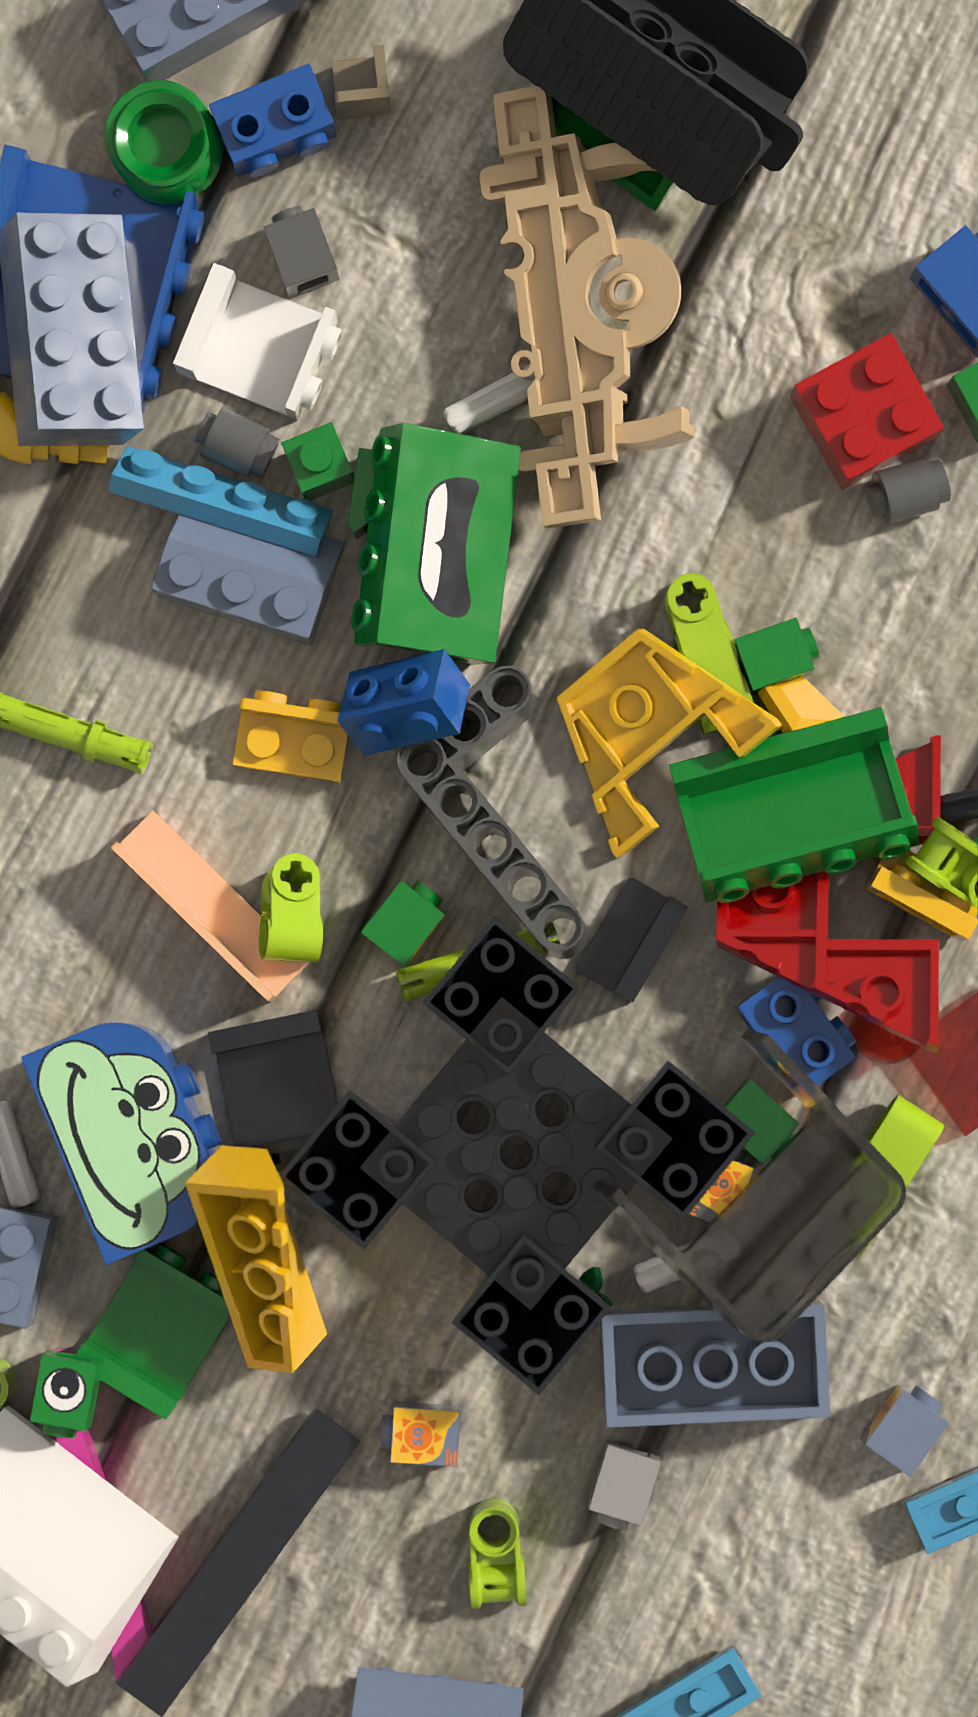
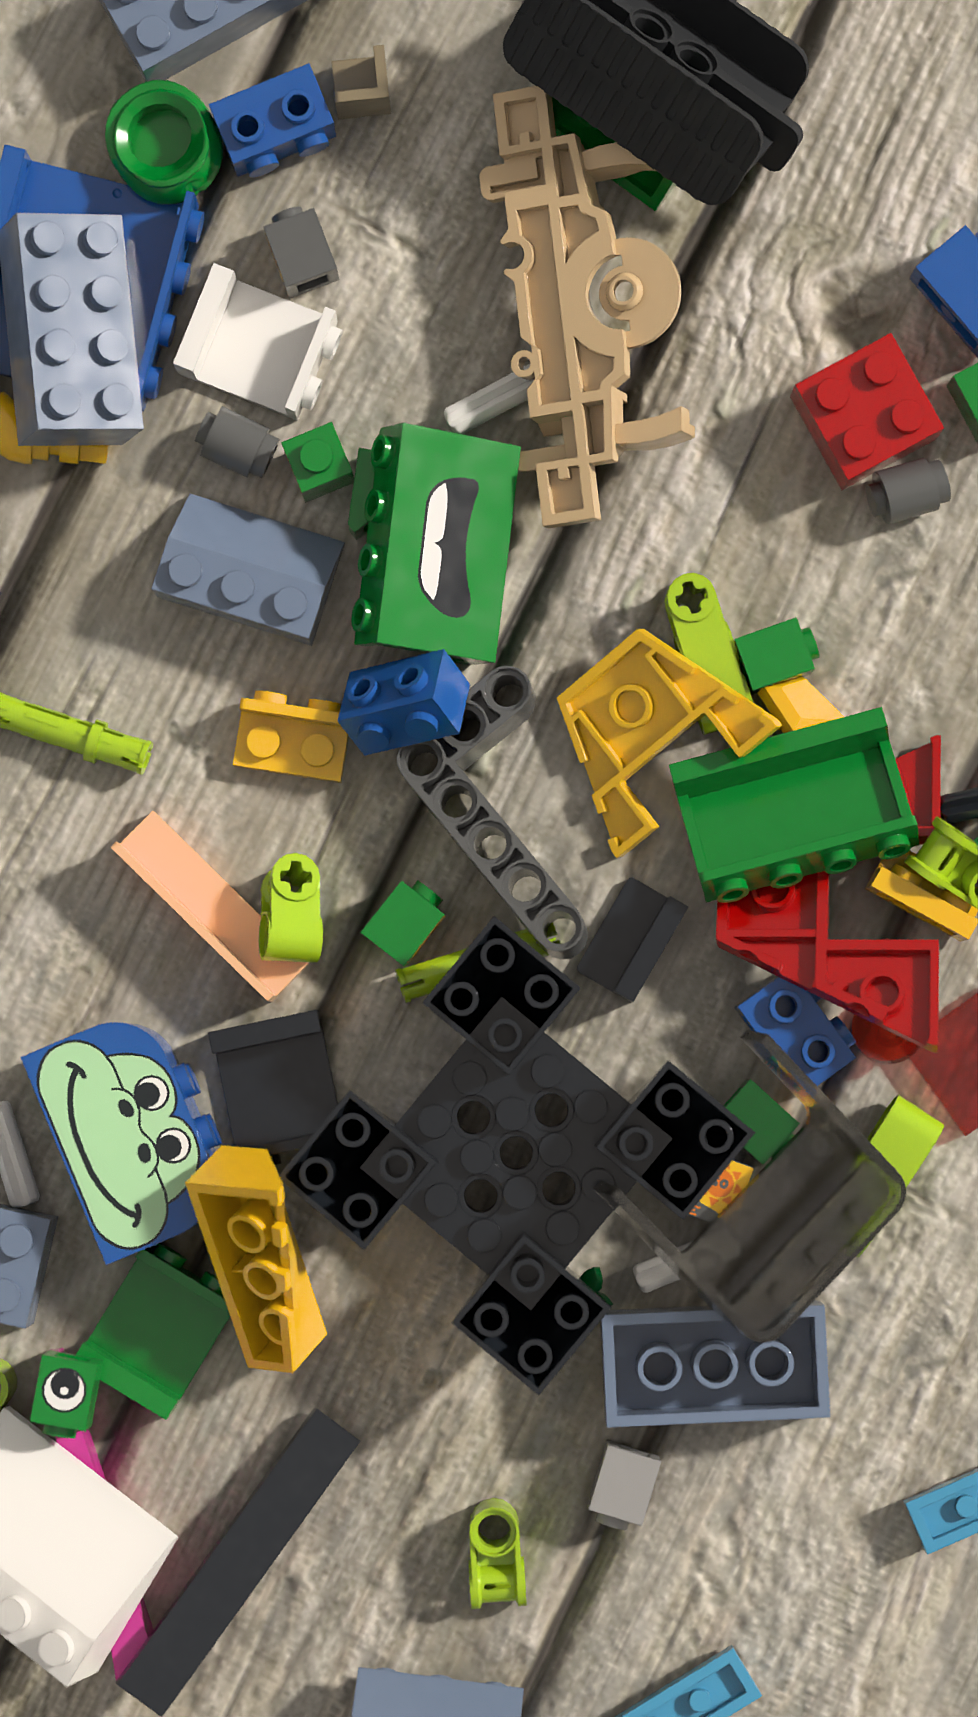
dark azure plate [108,446,333,557] -> none
brick [381,1402,461,1467] -> none
sand blue brick [860,1385,949,1477] -> none

